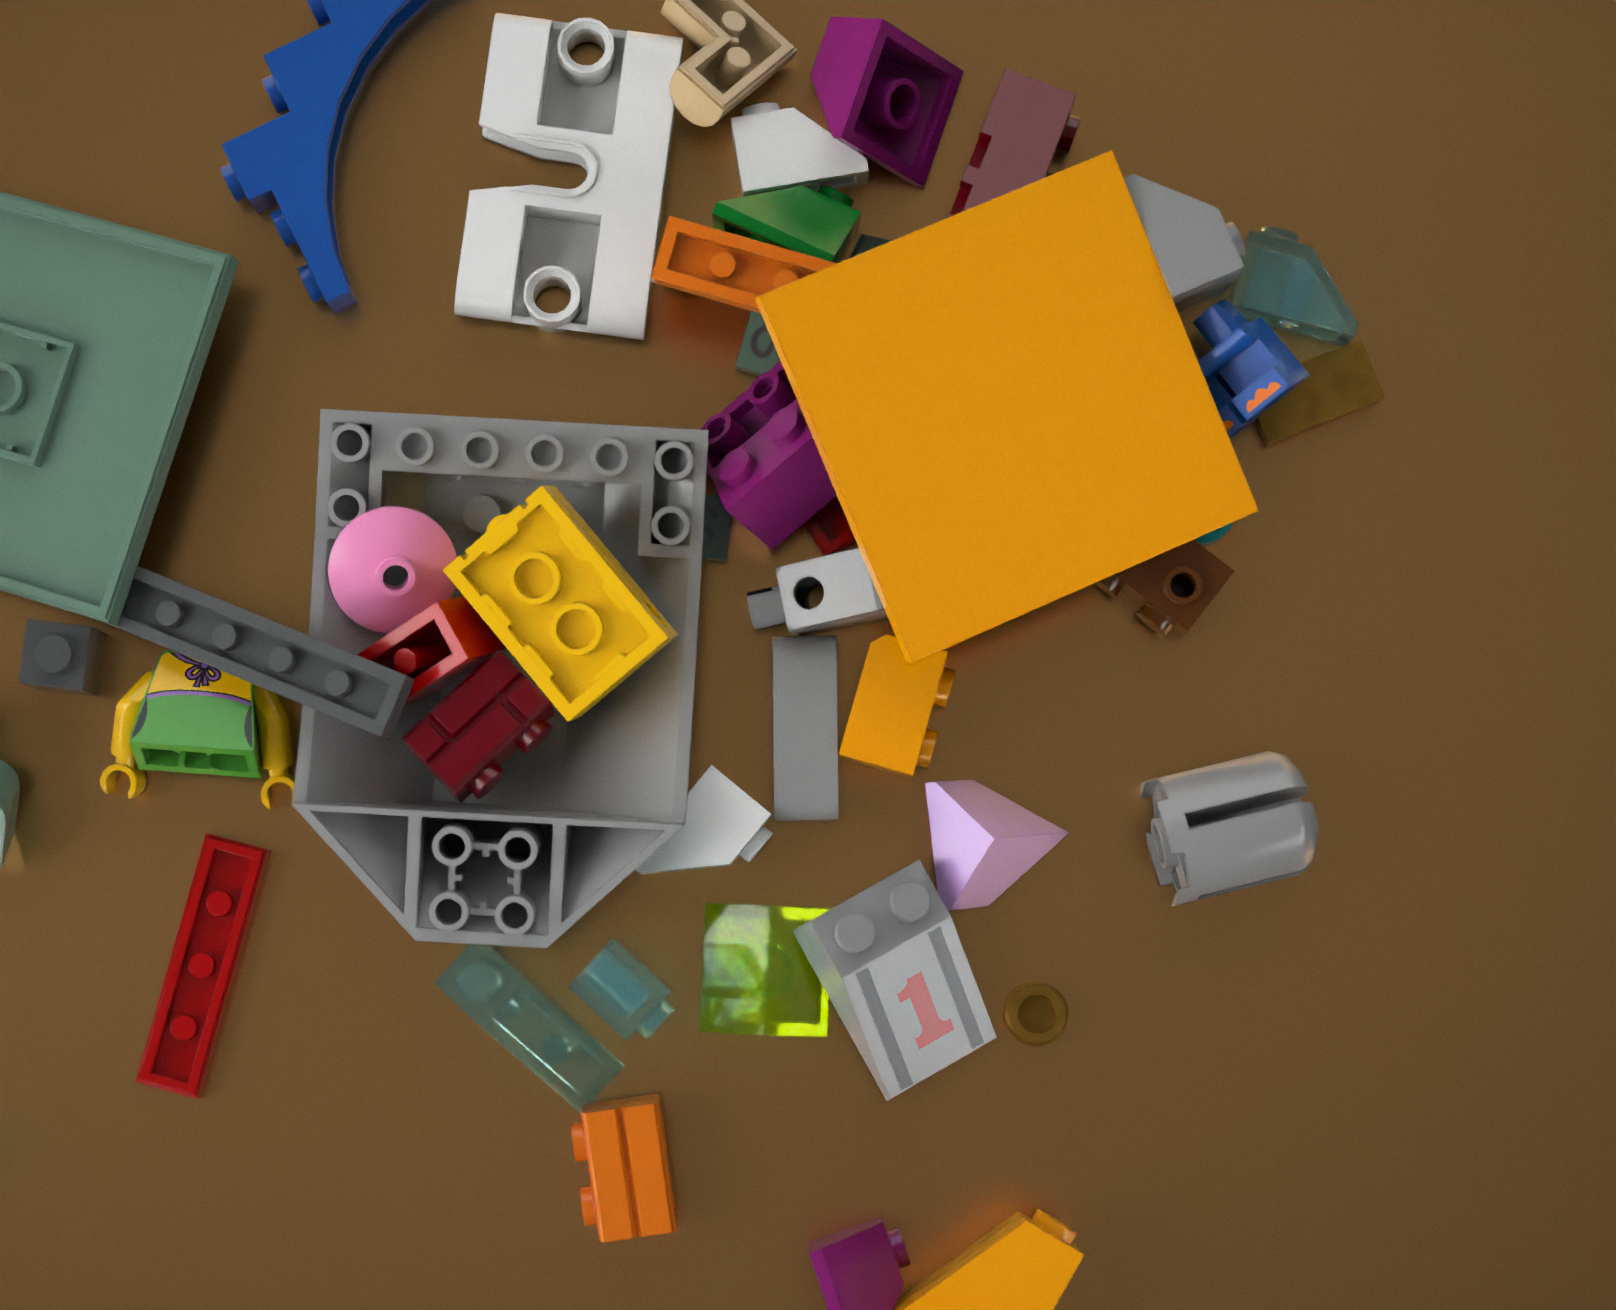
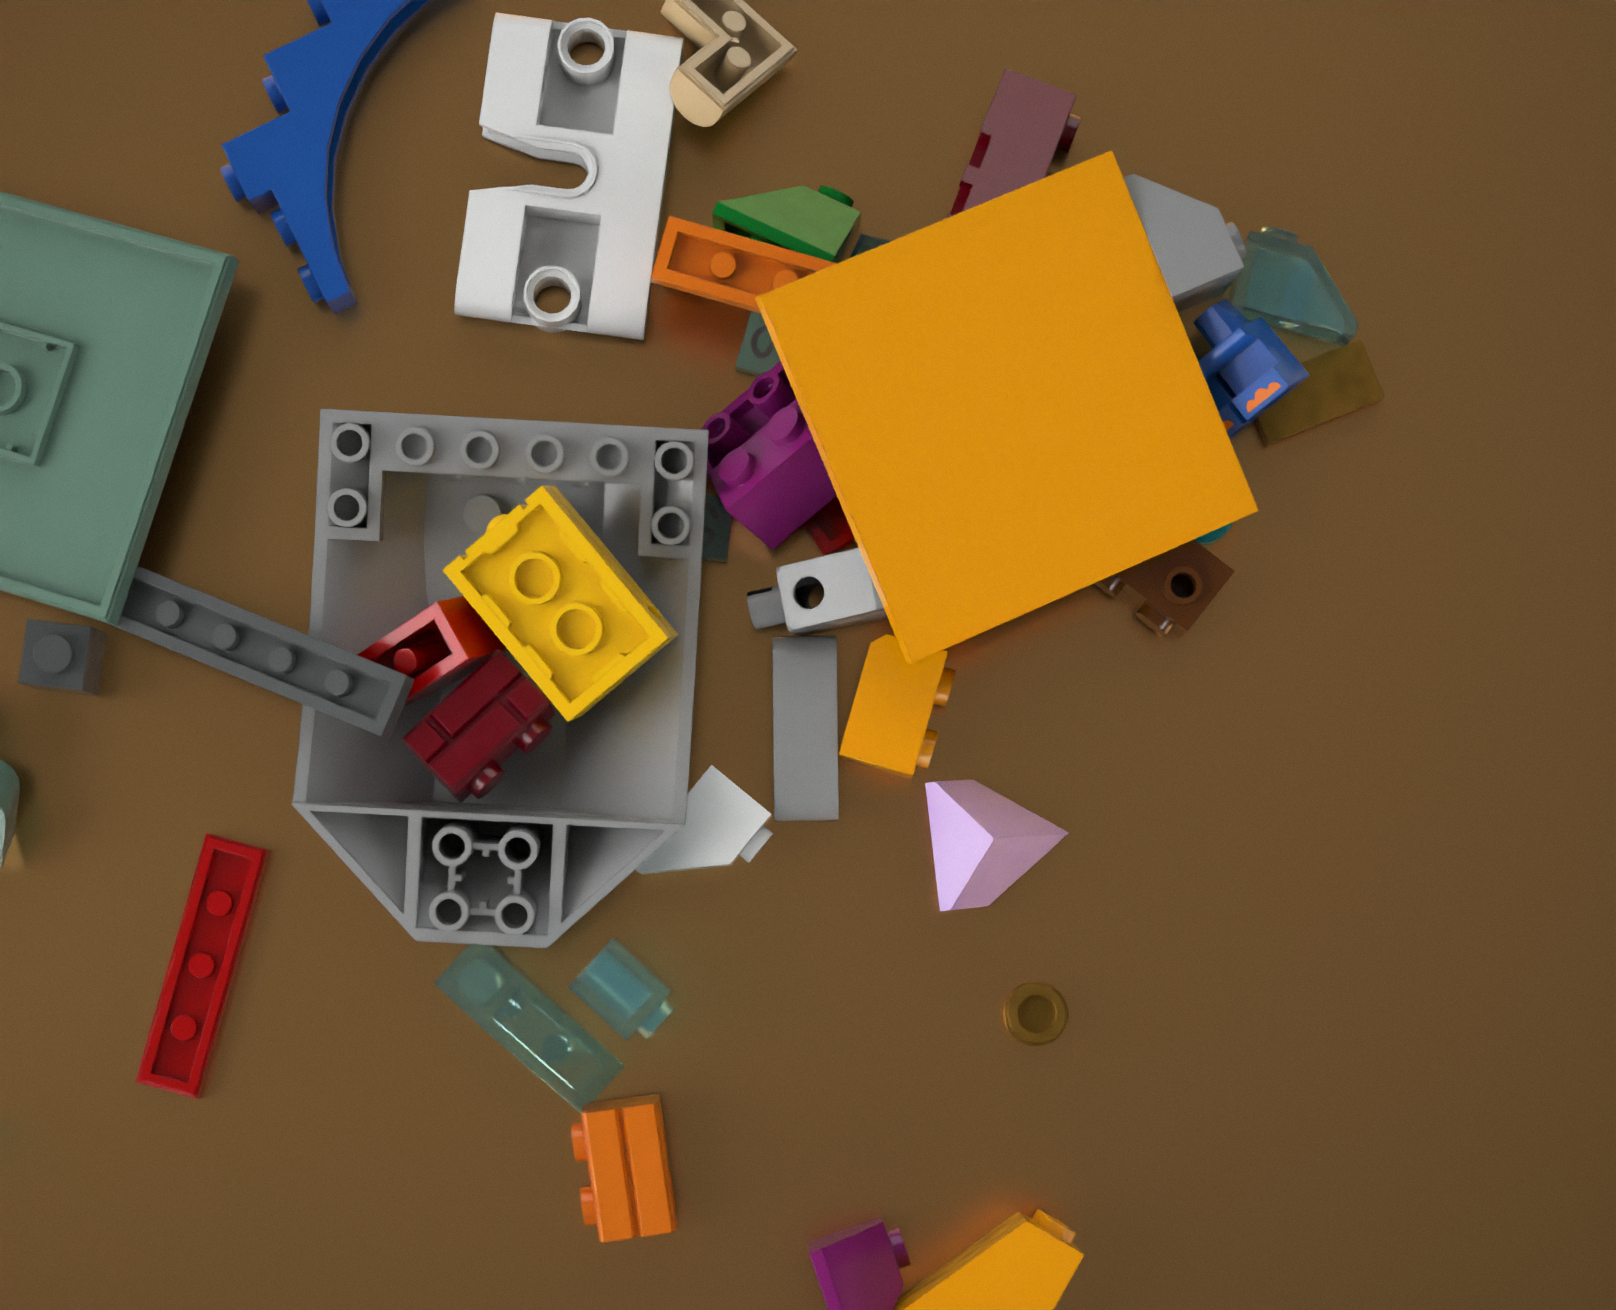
torso [100,651,295,809] -> none
bright pink dish [328,506,457,633] -> none
clear neon green slope [699,903,830,1038] -> none
white slope [731,102,869,197] -> none
light grey slope [792,860,997,1101] -> none
magenta slope [810,16,964,187] -> none
light grey cylinder [1140,751,1319,906] -> none

